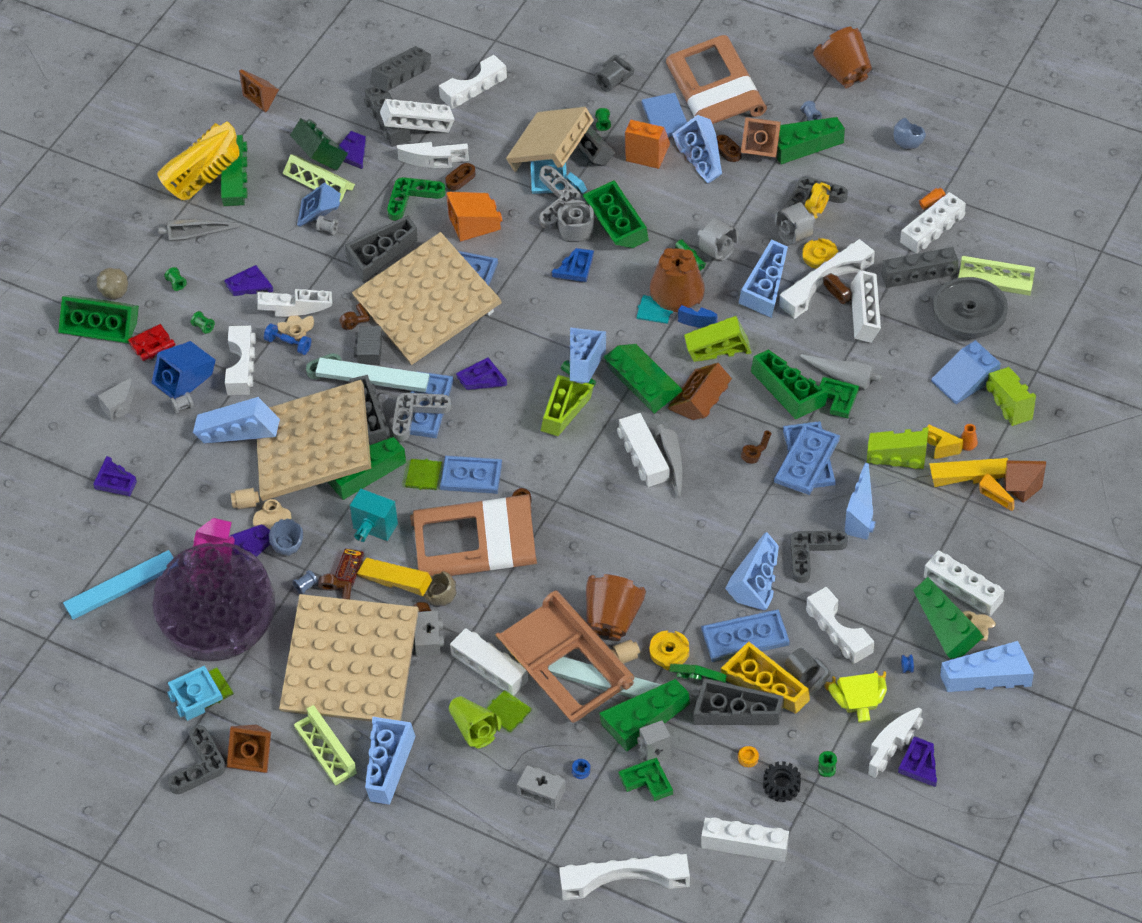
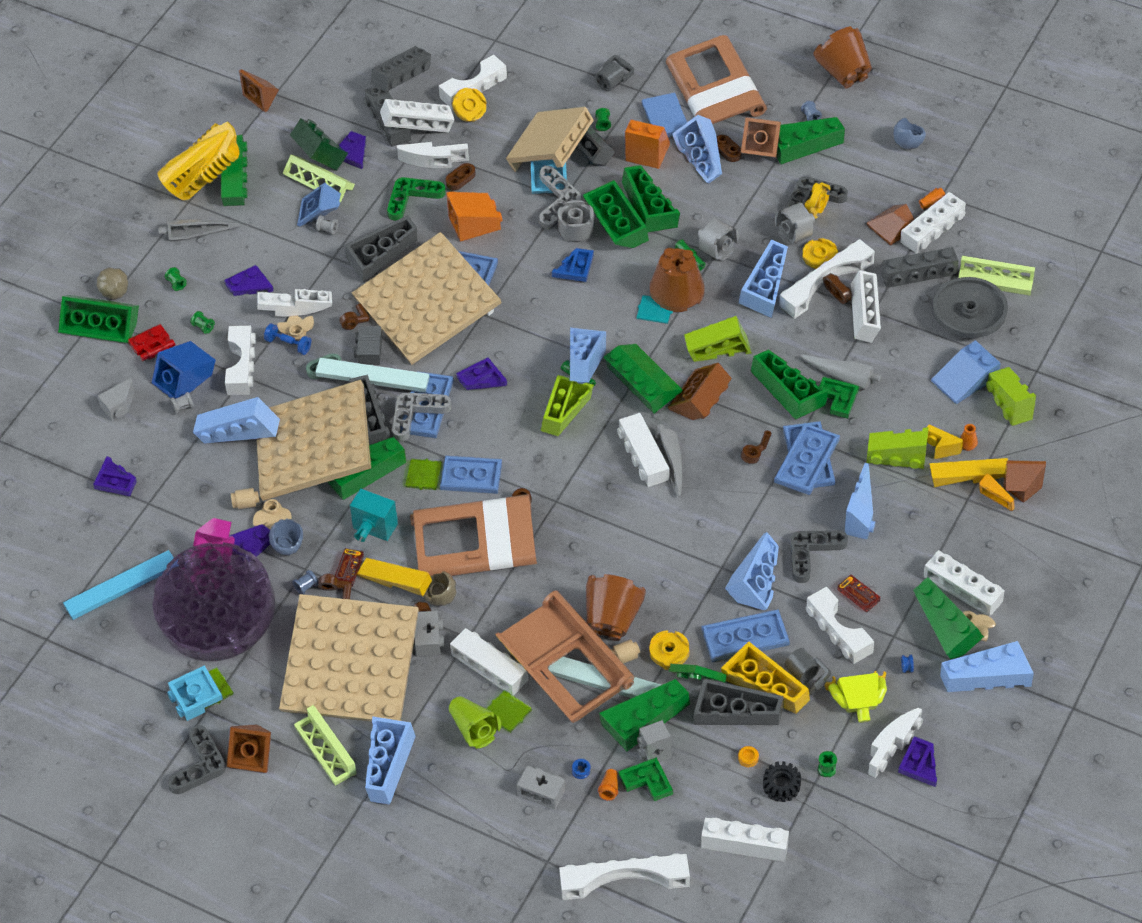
medium azure plate [566,172,587,194] -> none
blue slope [678,305,718,328] -> none
none -> yellow tile [452,87,487,122]
none -> orange cone [598,769,618,801]
none -> green wedge [622,165,680,232]
none -> clear red tile [837,575,881,612]
none -> slope [866,204,914,246]

